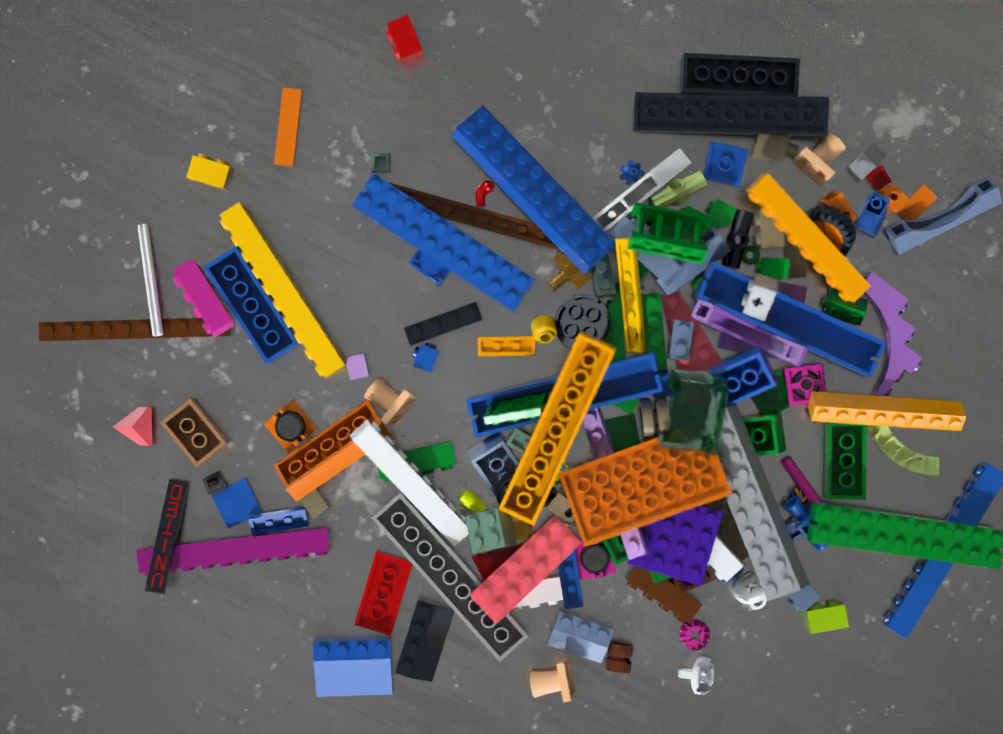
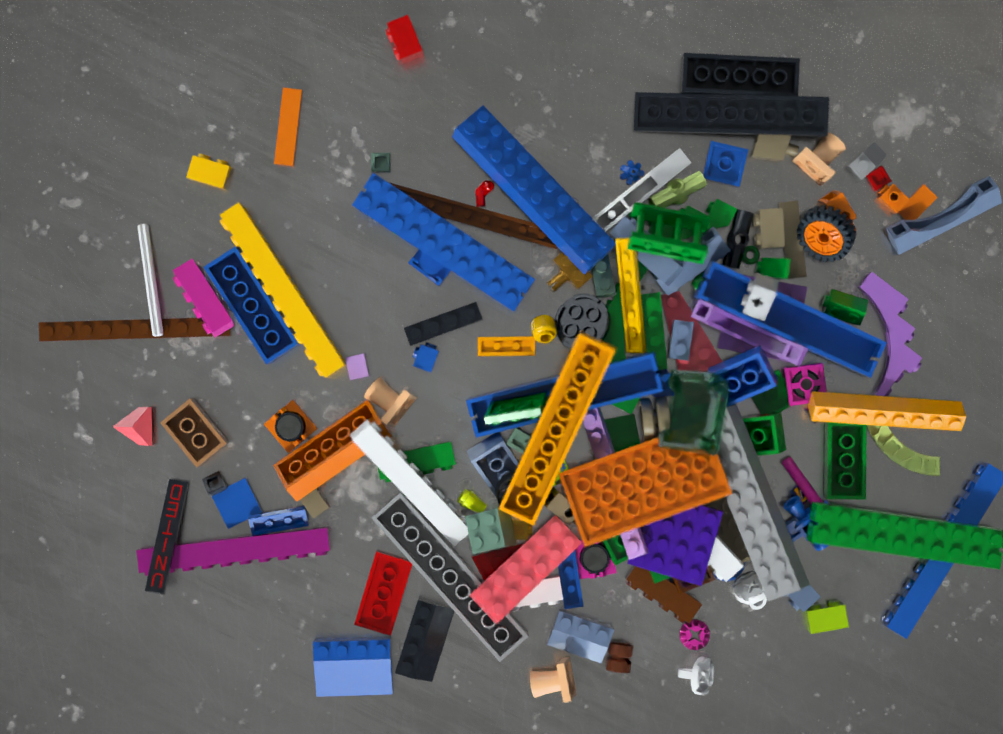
light orange brick [746,173,871,302] -> none
blue slope [855,191,891,237] -> none

